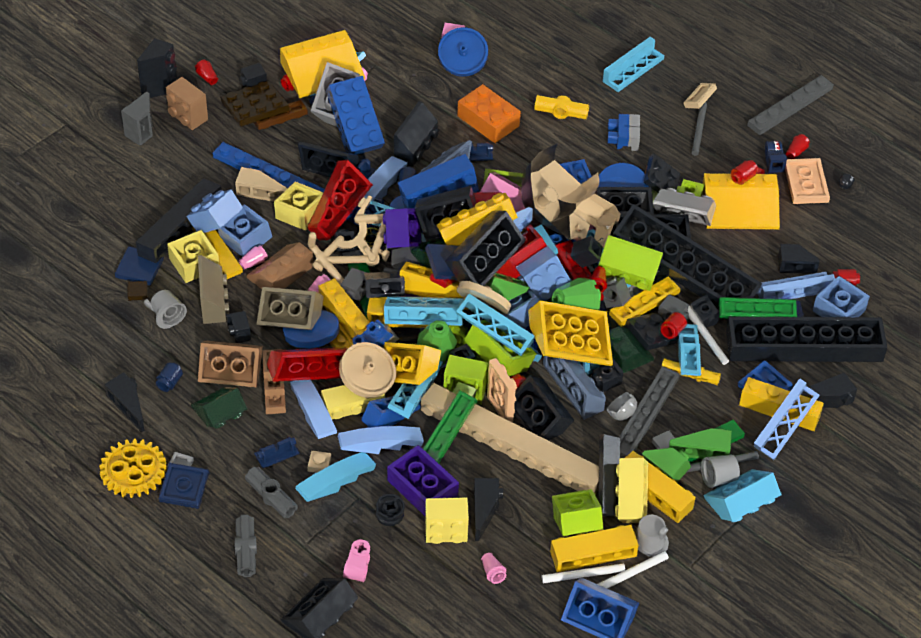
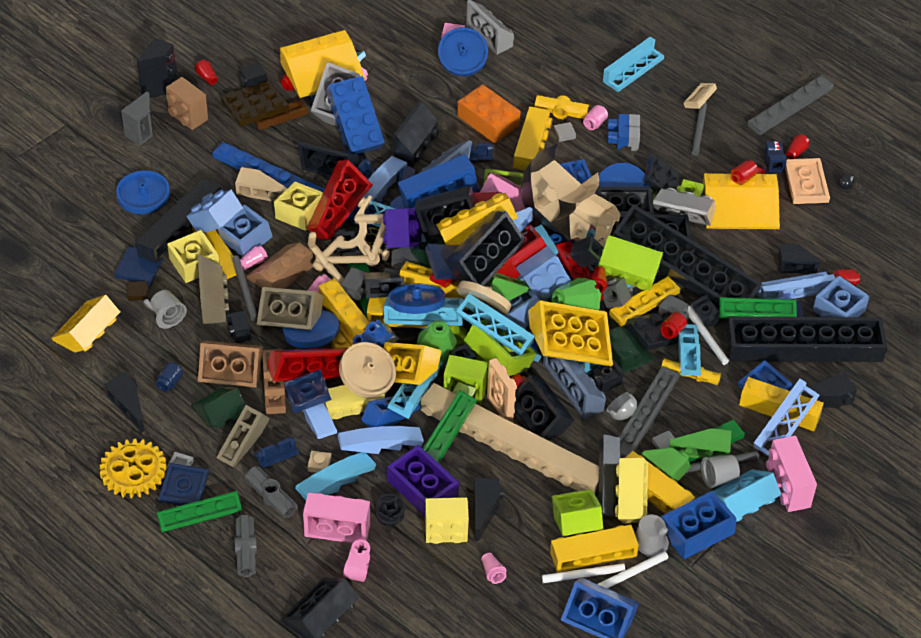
none -> yellow slope [51,295,120,353]
none -> blue piece [116,170,170,214]
none -> green tile [156,491,242,533]
none -> dark tan slope [216,405,270,467]
none -> dark grey bar [232,255,258,321]
none -> dark blue tile [284,369,332,413]
none -> bright pink brick [303,493,370,543]
none -> blue piece [389,283,445,314]
none -> light grey slope [466,0,514,54]
none -> yellow brick [513,106,552,170]
none -> light grey tile [554,122,576,142]
none -> bright pink brick [583,105,608,130]
none -> blue slope [661,491,737,559]
none -> bright pink brick [766,436,817,512]

